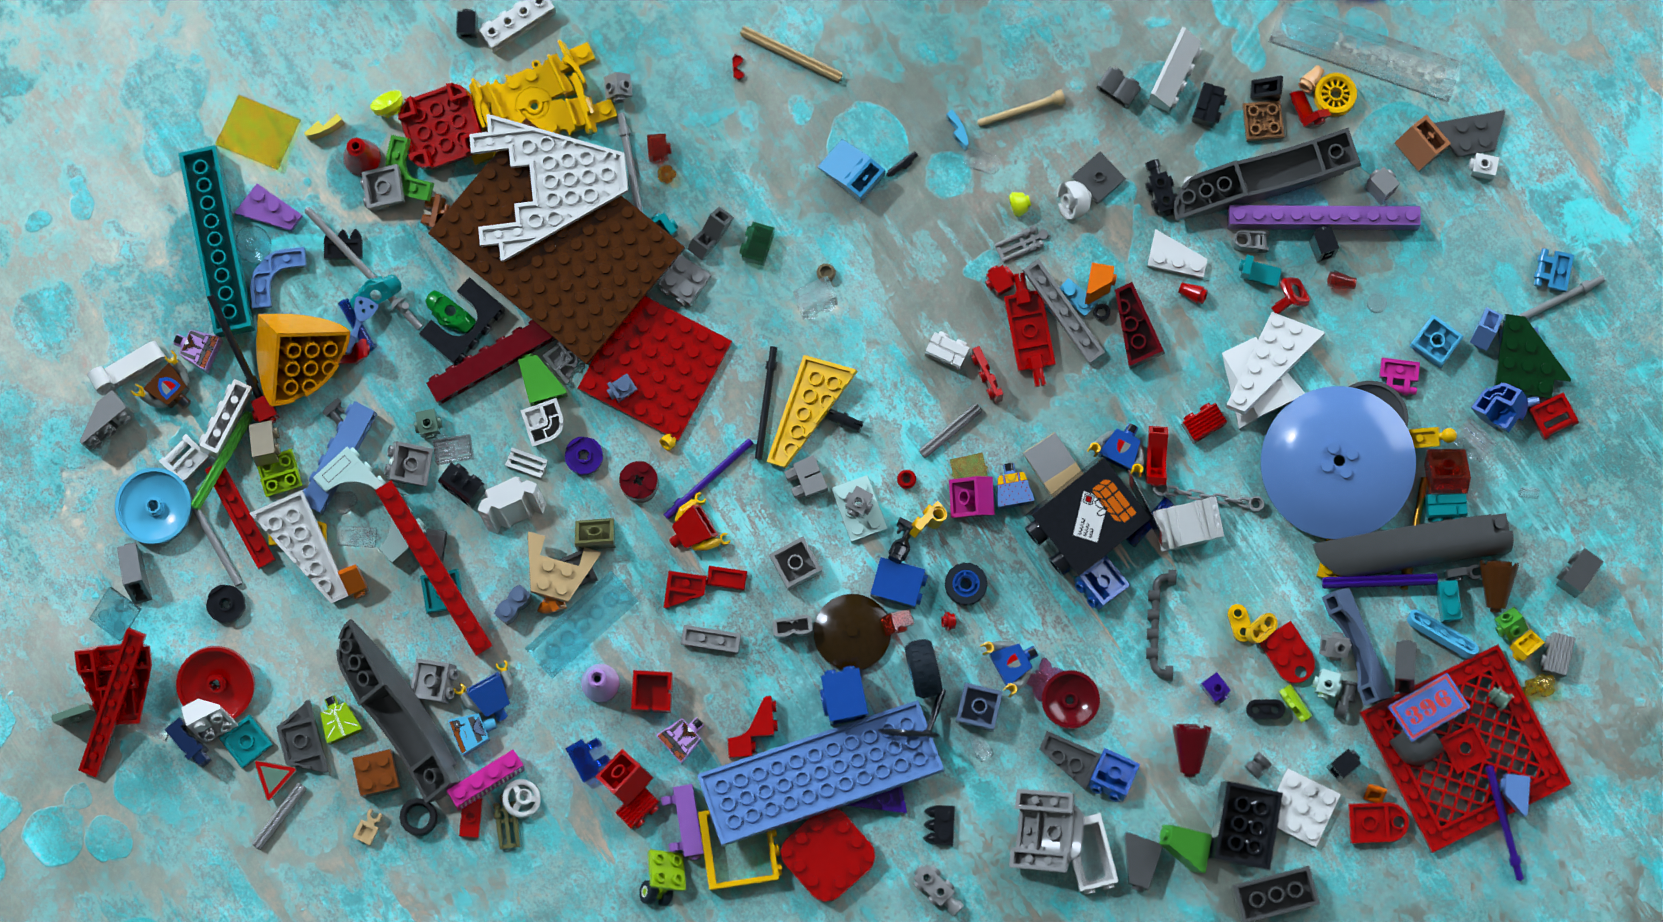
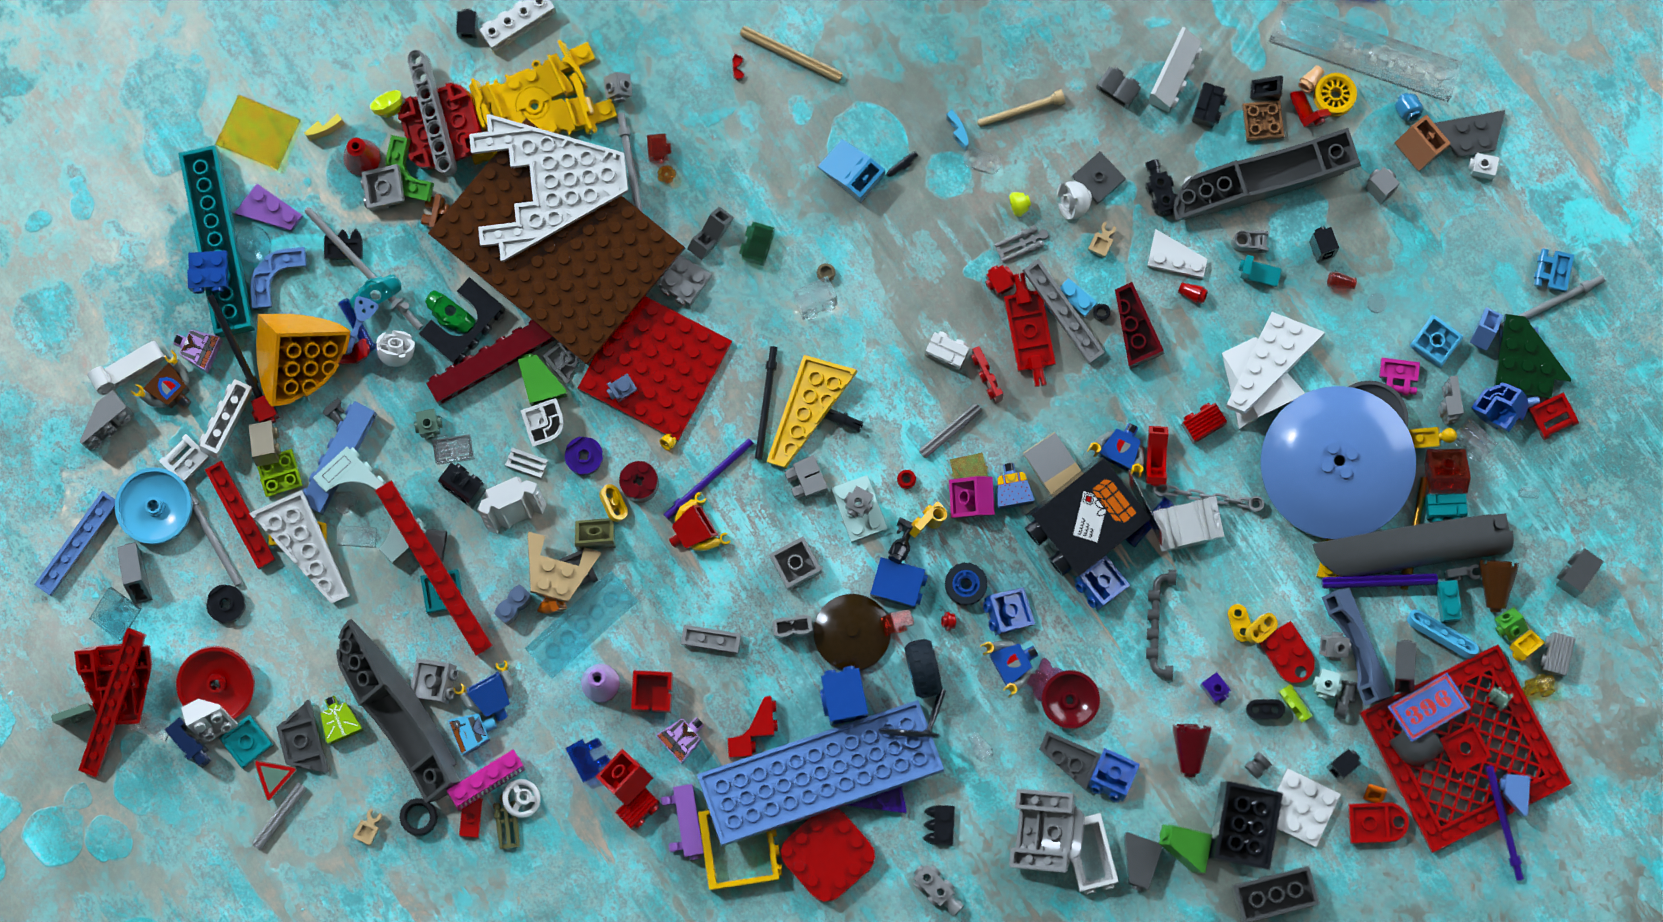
bright green axle [191,411,253,511] -> none
orange slope [337,564,369,599] -> none
dark orange brick [352,749,401,798] -> none
light grey plate [384,441,433,487] -> none
lime plate [639,849,686,906] -> none
teal bracket [651,213,679,238] -> none
red wing [663,571,707,608] -> none
red tile [706,566,747,591] -> none
sand blue brick [956,683,1003,731] -> none
orange slope [1085,262,1117,304] -> none
medium lavender brick [1227,205,1421,230] -> none
red piece [1271,277,1310,314] -> none
none -> medium blue plate [34,491,115,596]
none -> blue plate [187,250,229,294]
none -> white cylinder [376,330,415,367]
none -> light grey beam [407,50,457,176]
none -> yellow plate [599,484,628,522]
none -> plate [983,587,1035,636]
none -> tan plate [1088,222,1116,258]
none -> dark azure head [1395,93,1423,122]
none -> light grey plate [1438,376,1464,425]

